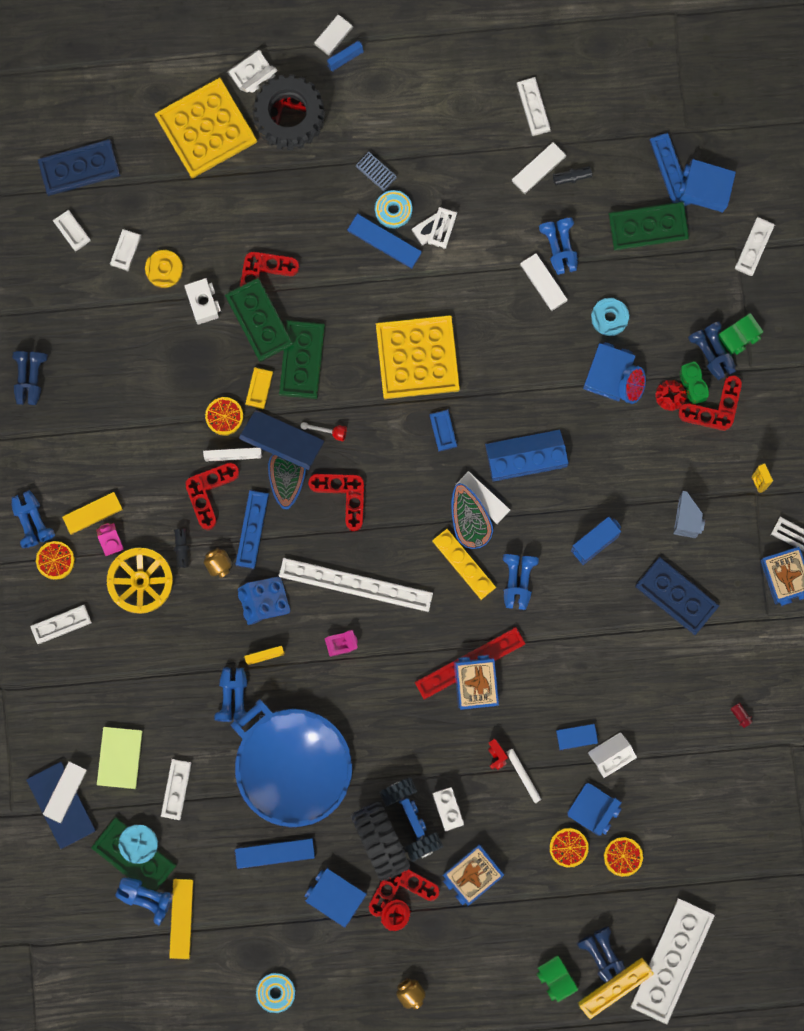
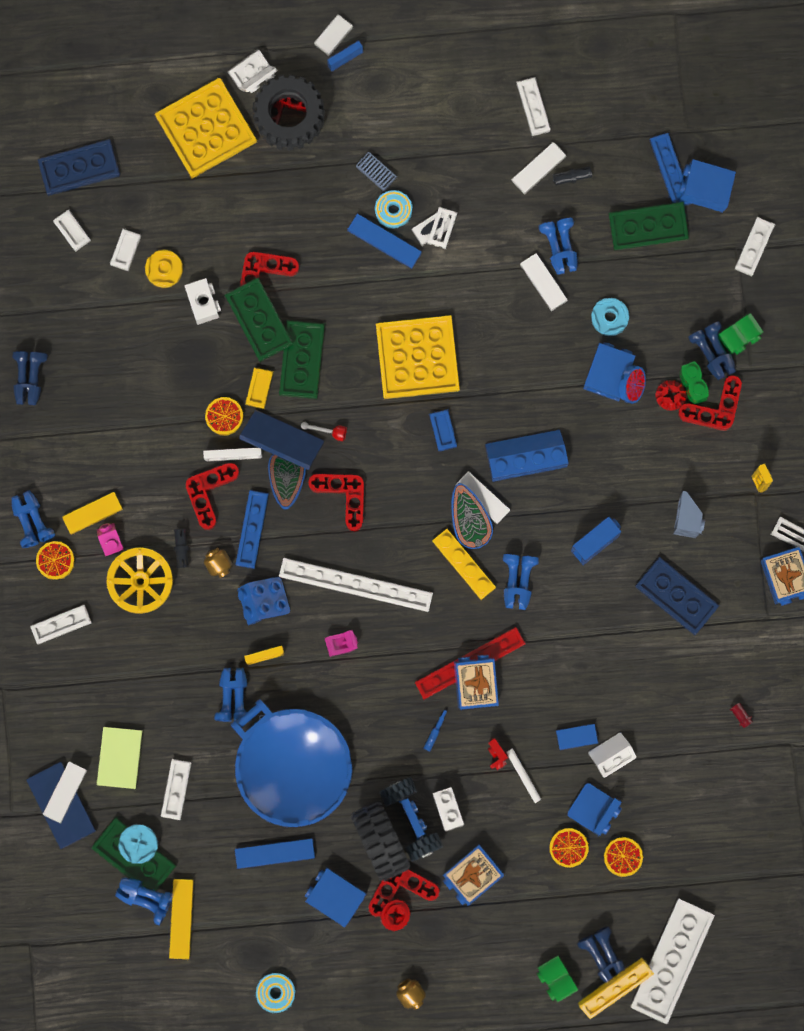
none -> blue piece [423,710,447,752]

